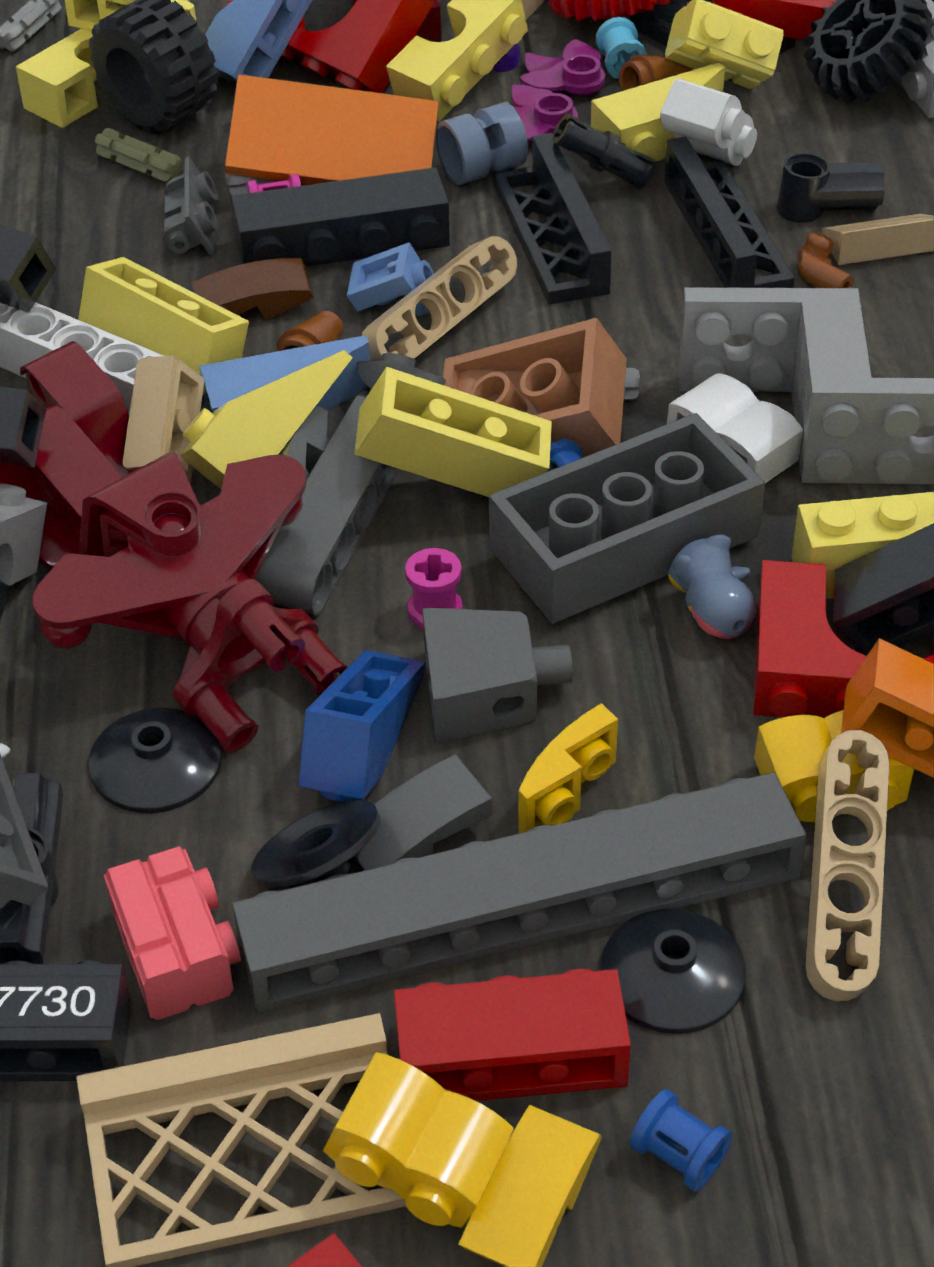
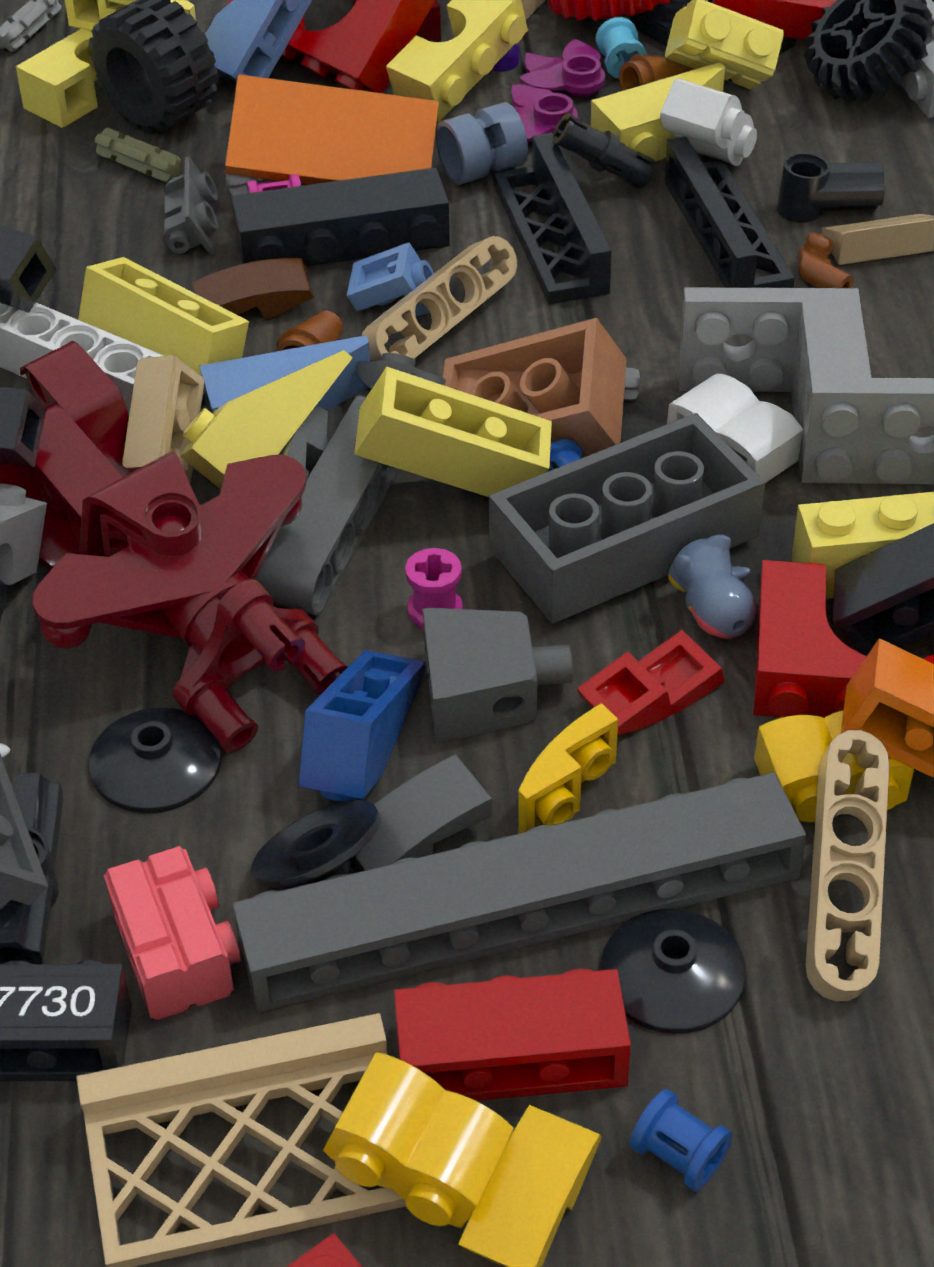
none -> red slope [577,630,725,736]

